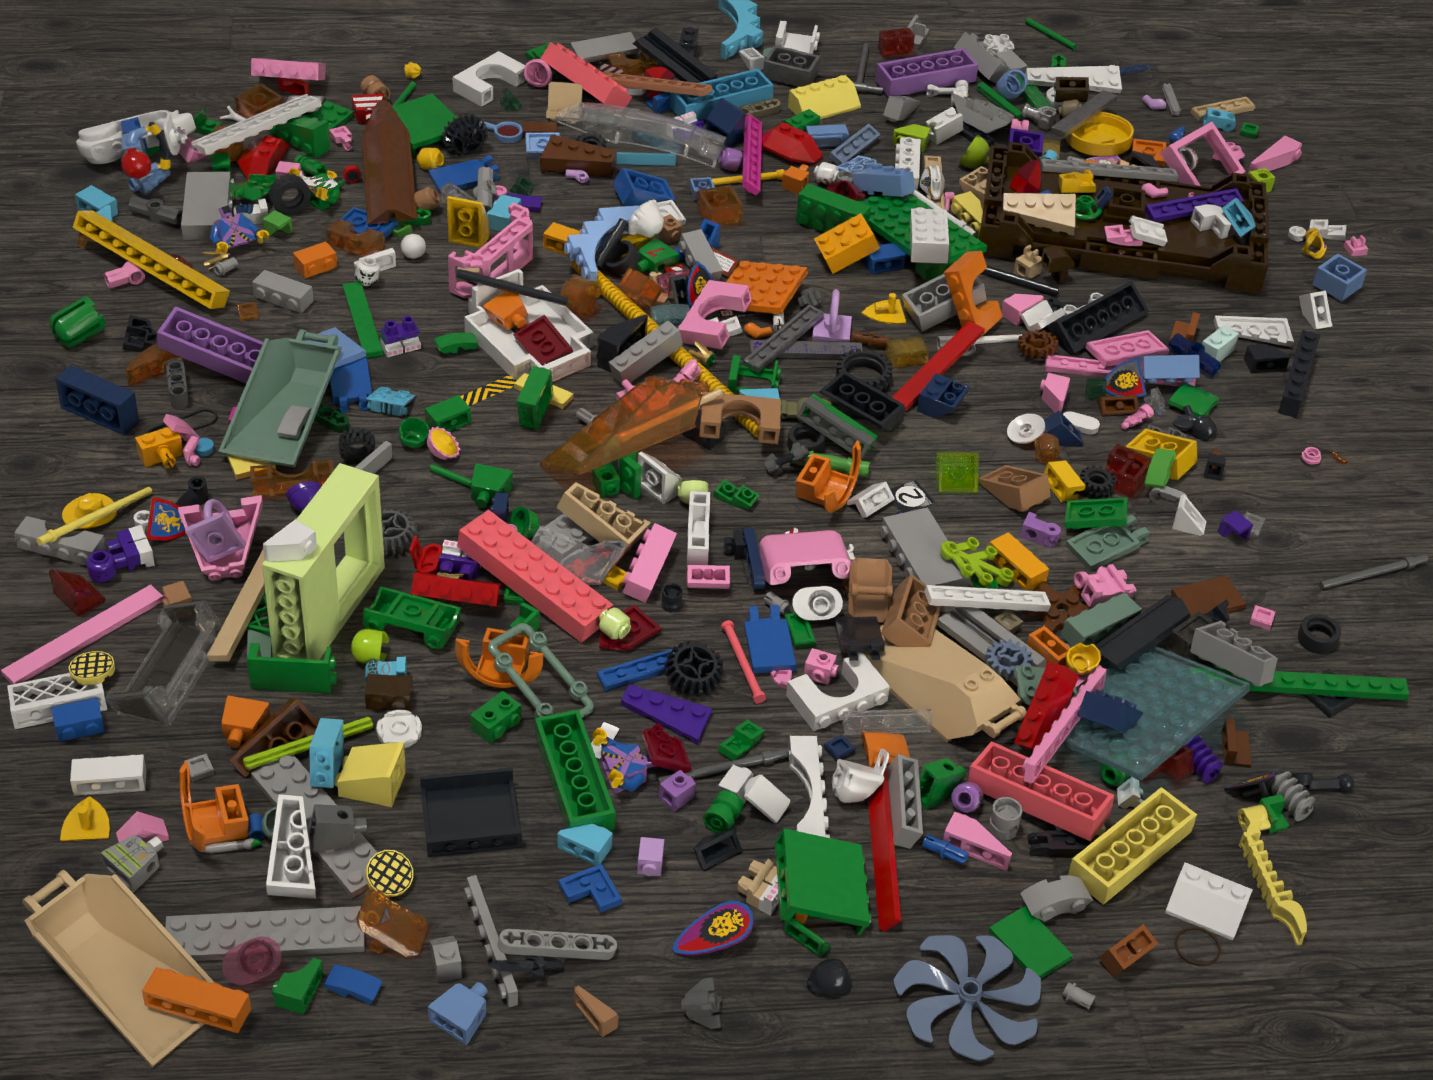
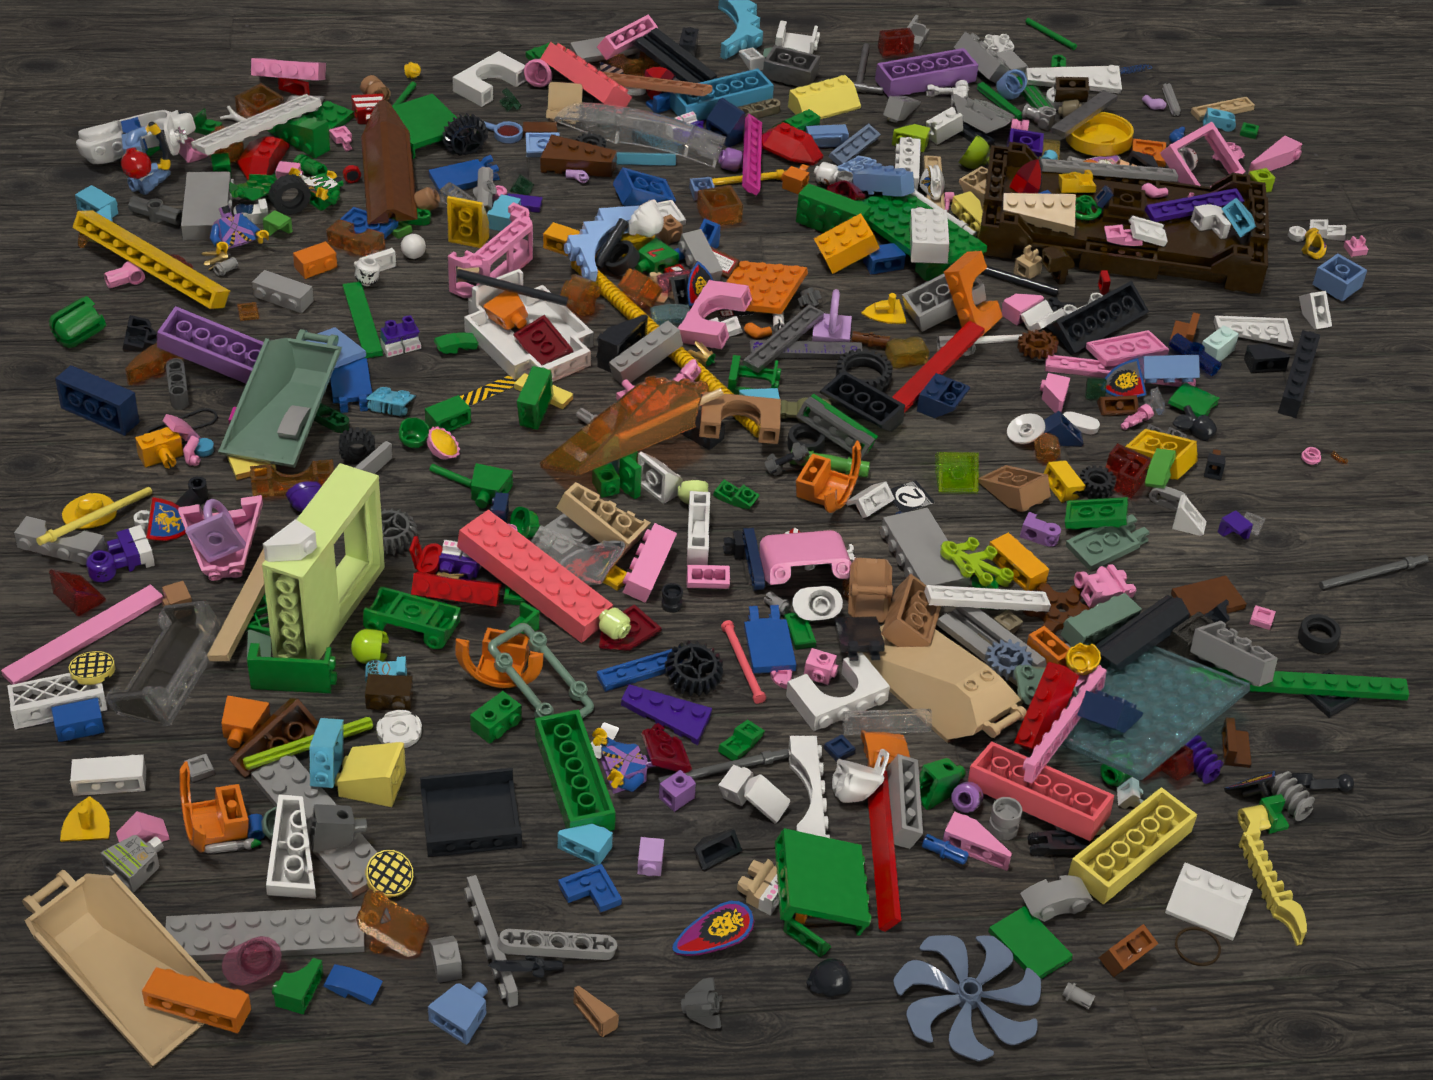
yellow head [417,148,444,170] -> none
green wheel [703,790,744,833] -> none
none -> bright pink brick [597,14,658,60]
none -> red tile [1098,270,1111,295]

